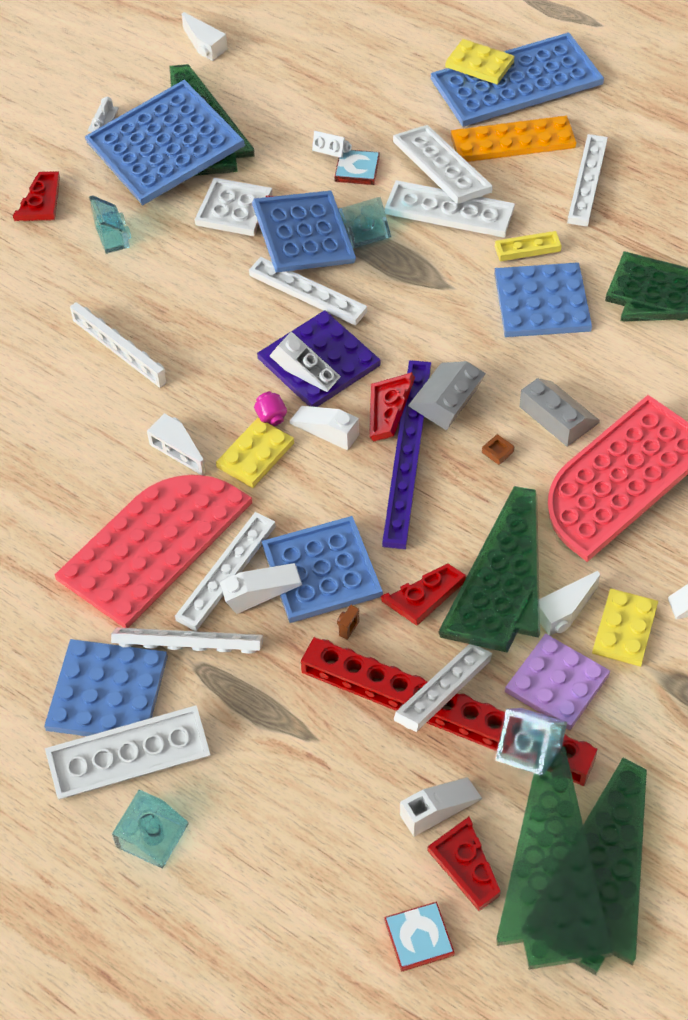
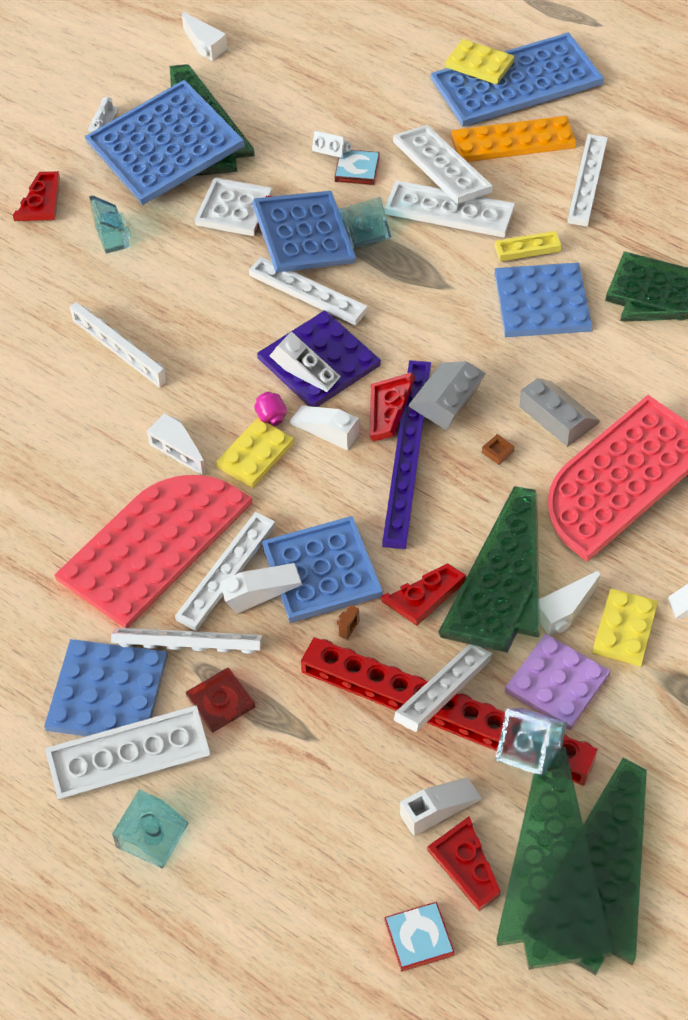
none -> clear red tile [185,667,256,733]

